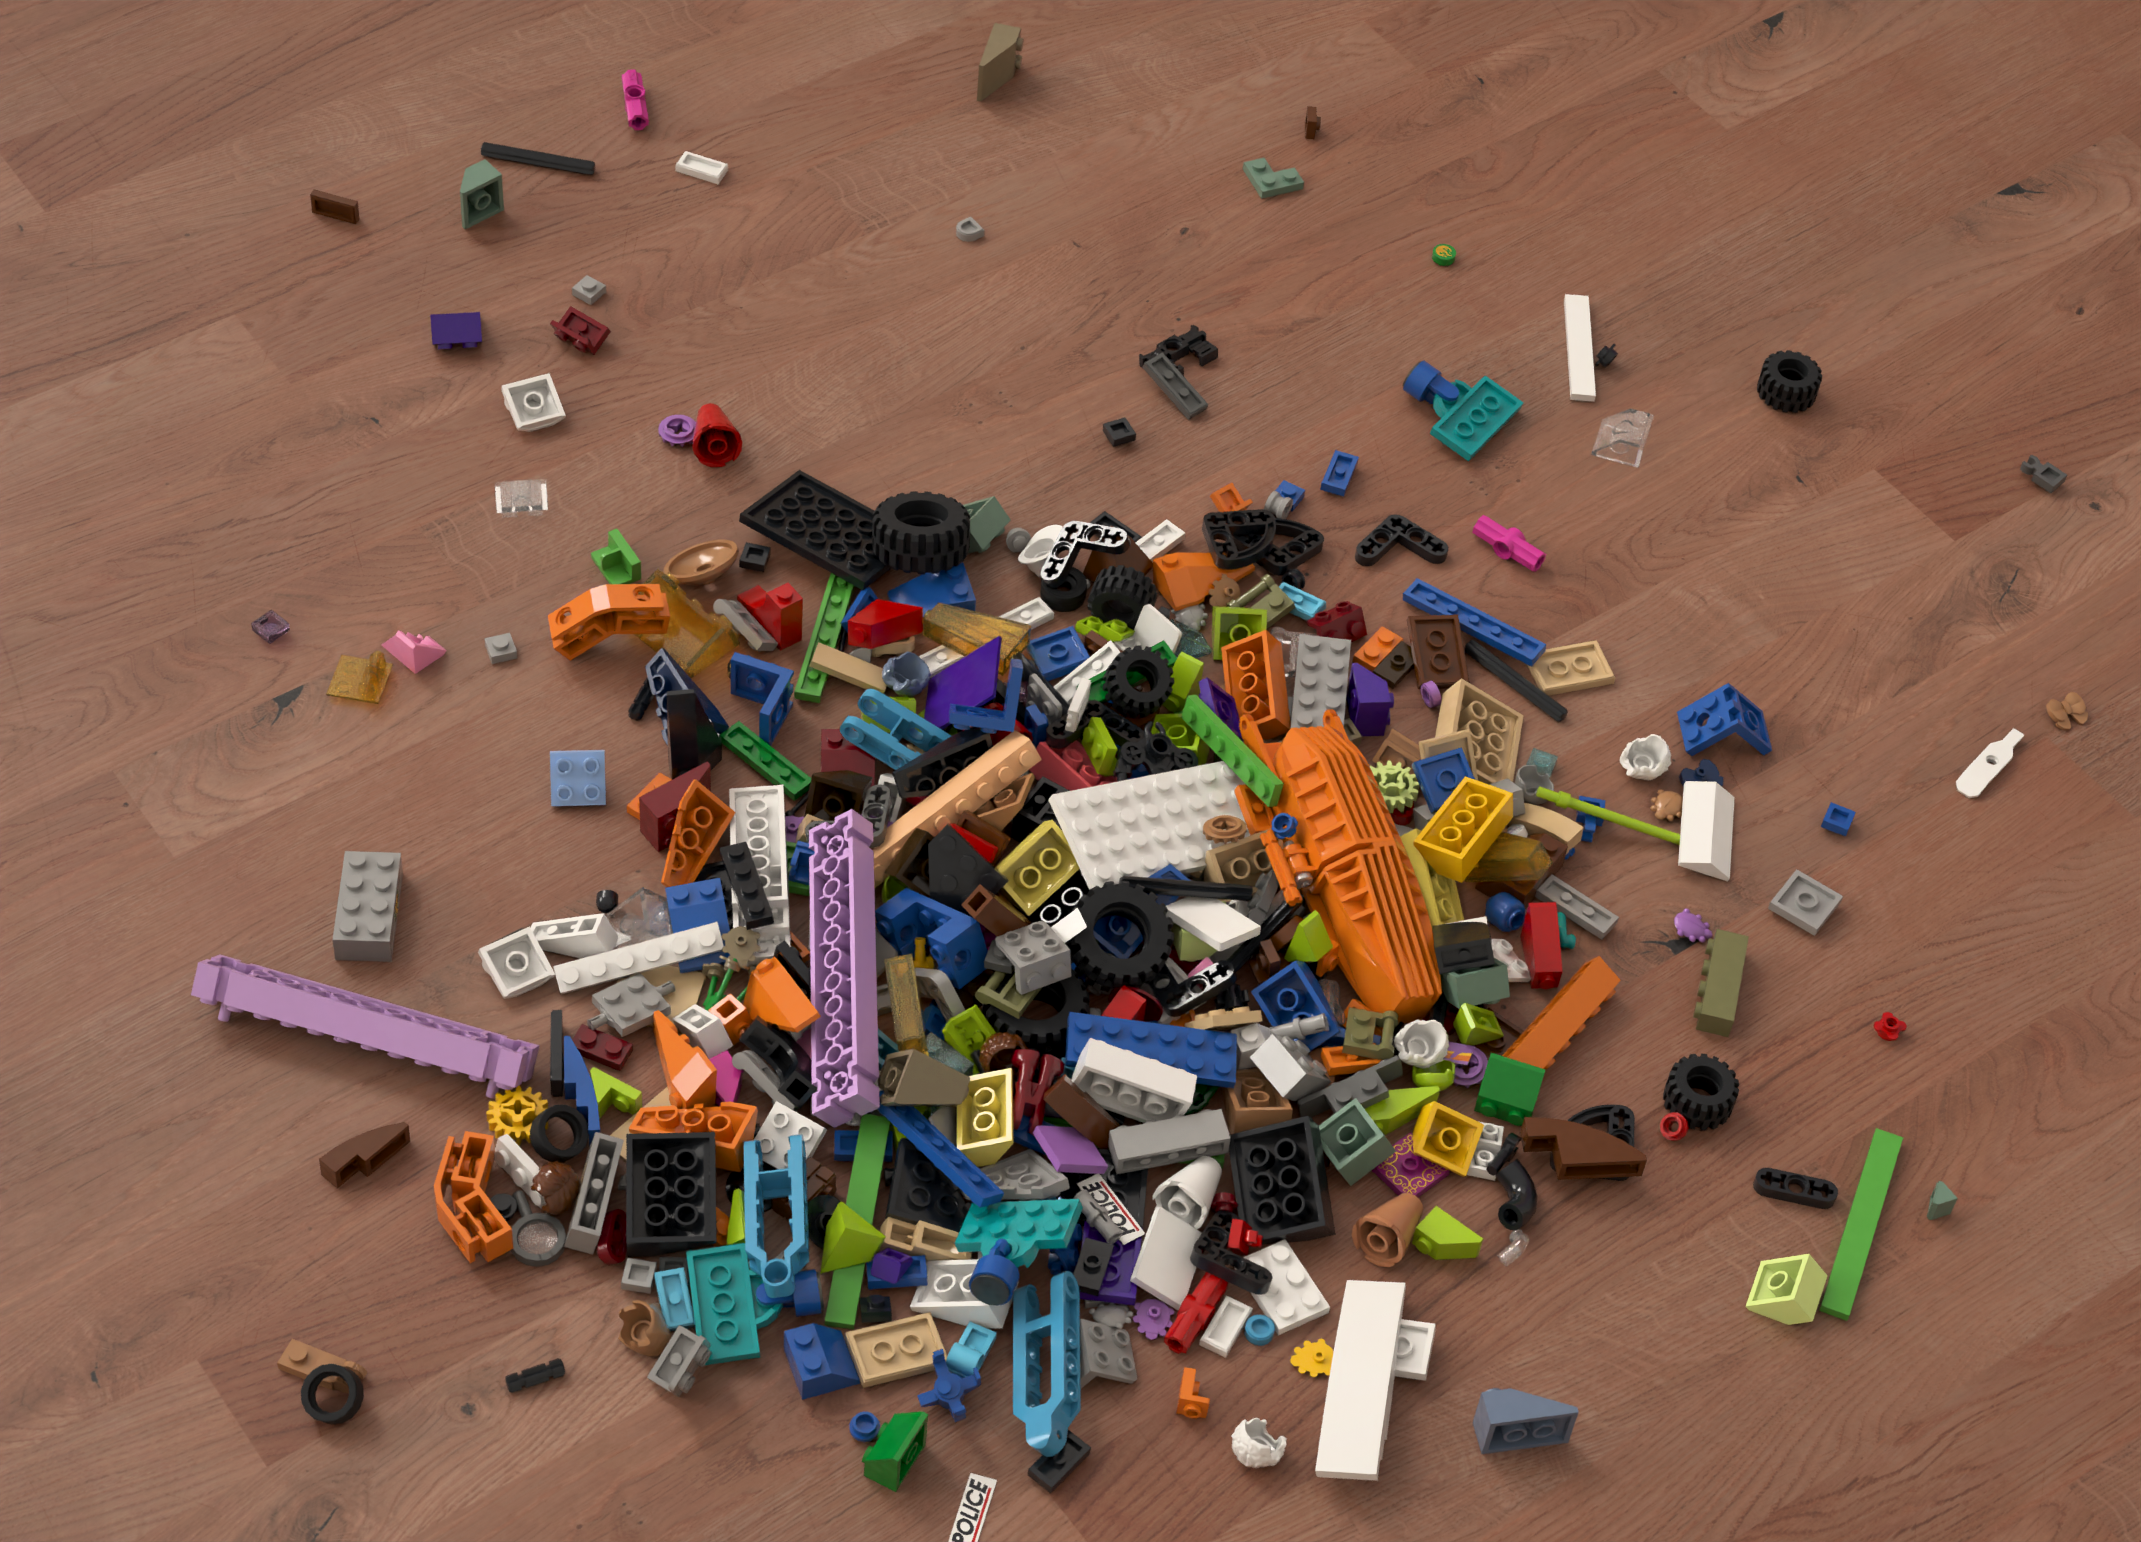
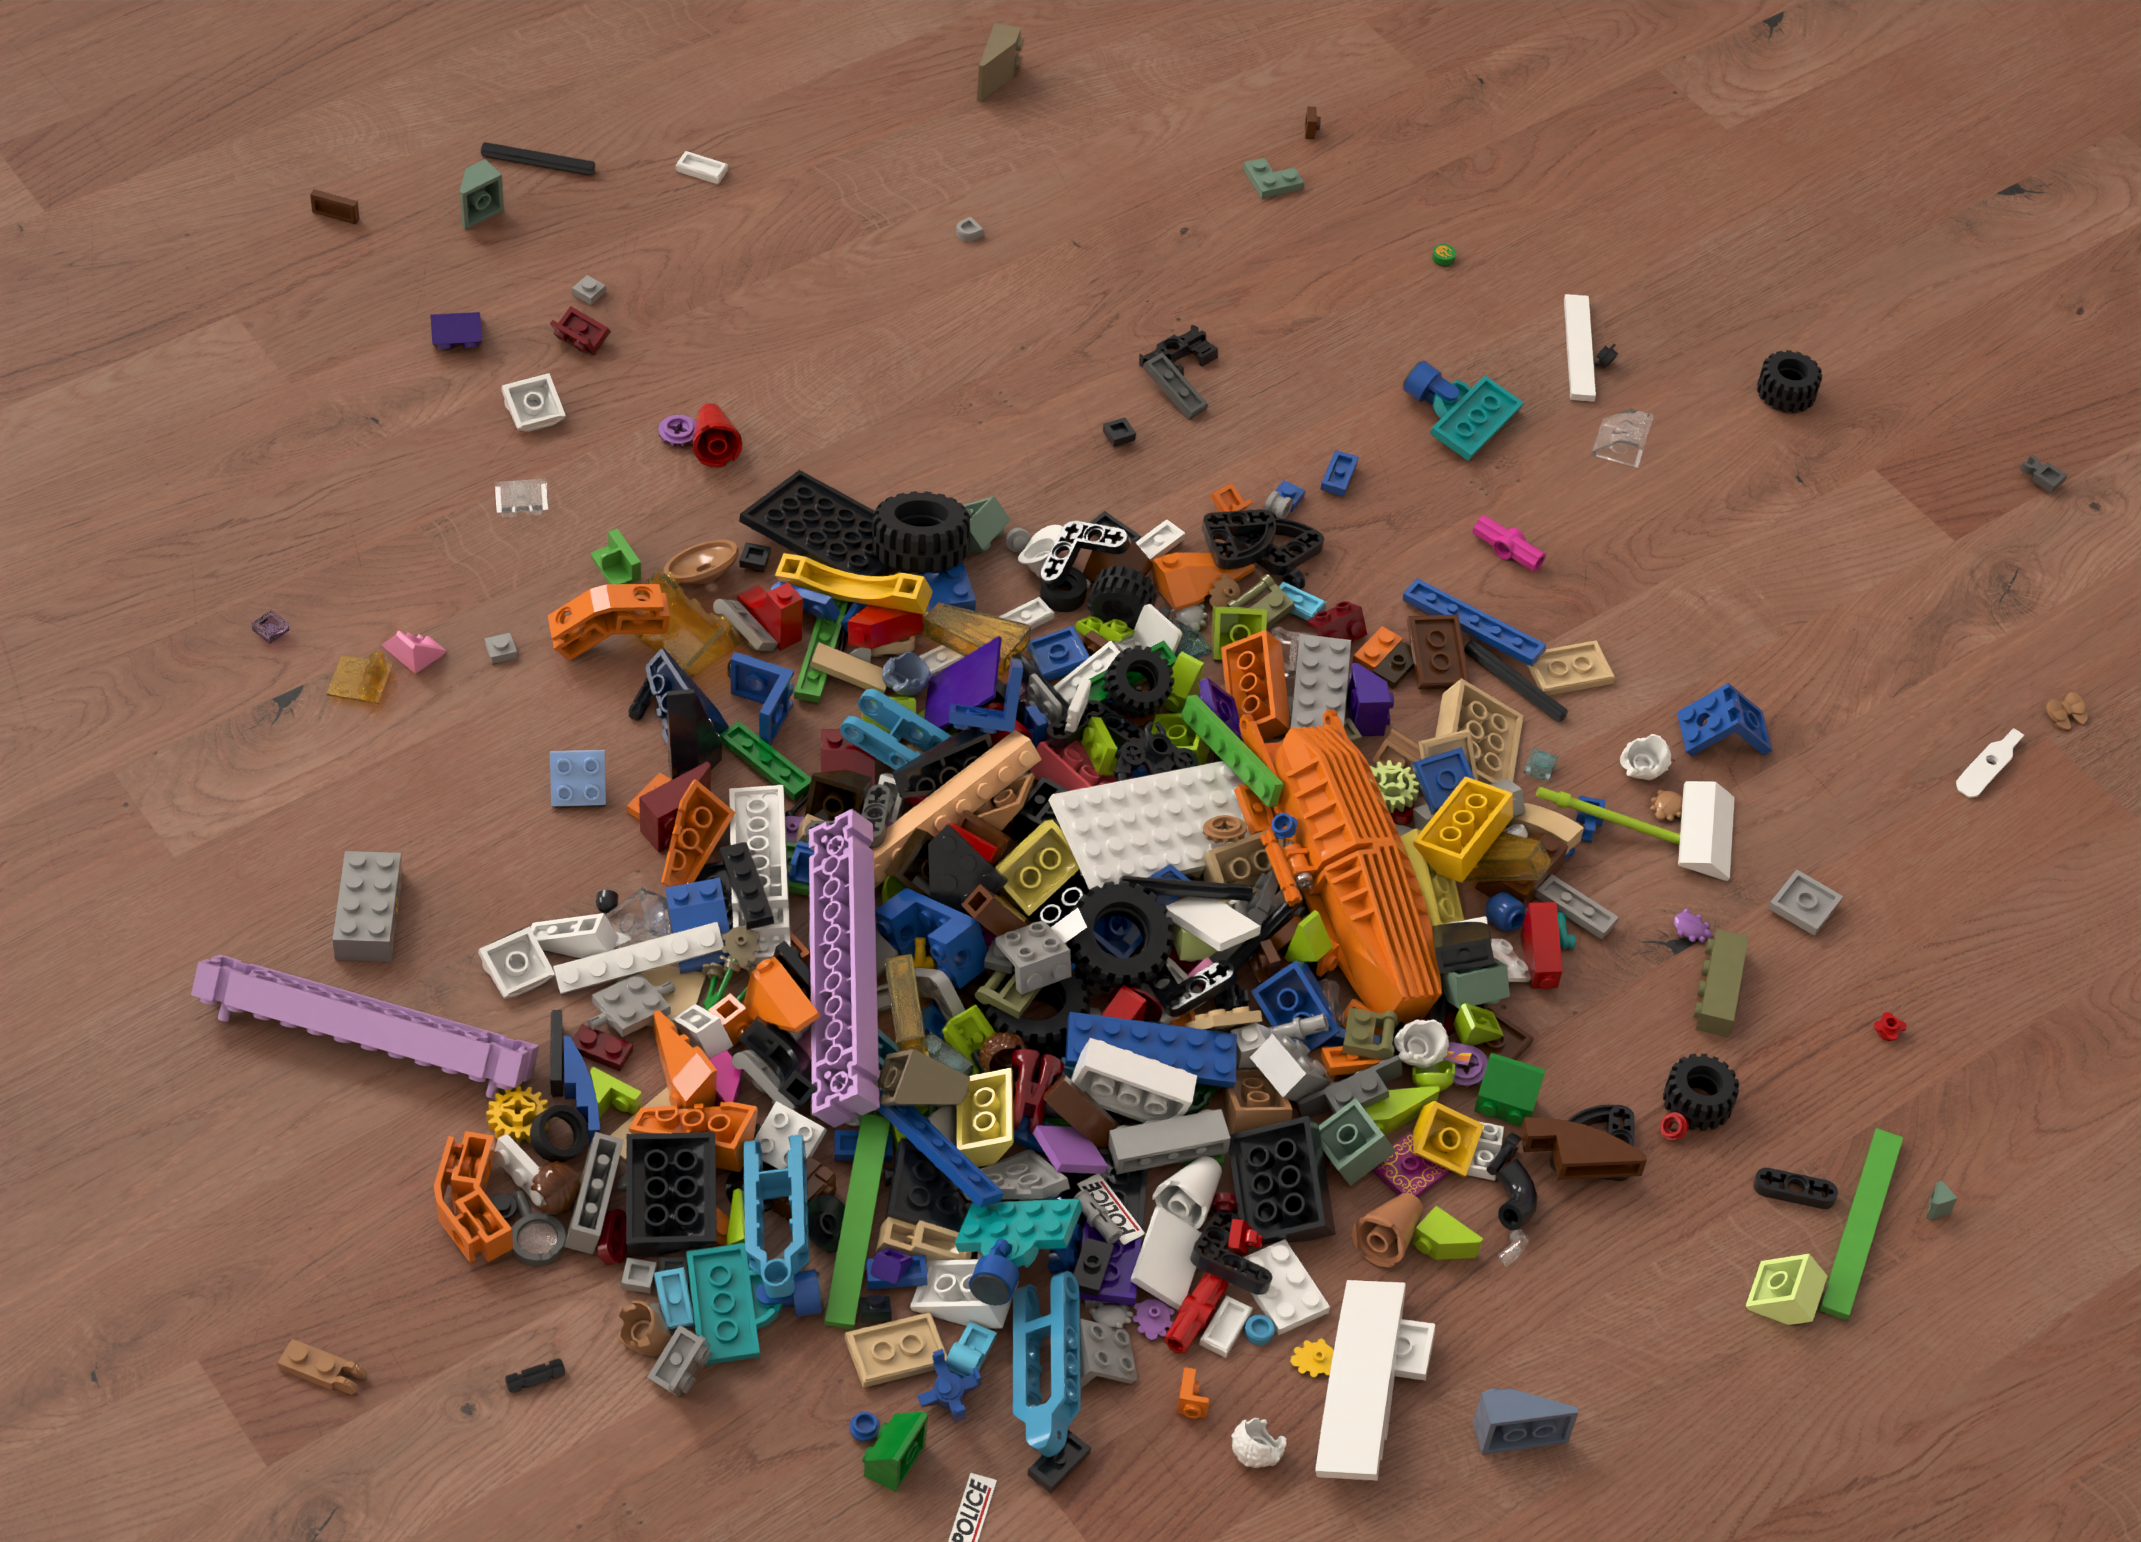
black tyre [301,1364,364,1424] -> none
reddish brown slope [319,1122,411,1189] -> none
dark pink piece [621,69,649,130] -> none
blue slope [784,1323,860,1400] -> none
lime slope [820,1202,886,1274] -> none
black beam [1355,514,1448,566] -> none
medium lavender tile [1421,681,1441,708] -> none
orange brick [1502,956,1621,1070] -> none
light grey hair [1514,765,1554,805] -> none
dark blue piece [1679,759,1723,787] -> none
blue plate [1821,802,1856,837] -> none
none -> blue plate [771,582,840,621]
none -> yellow arch [775,553,933,614]

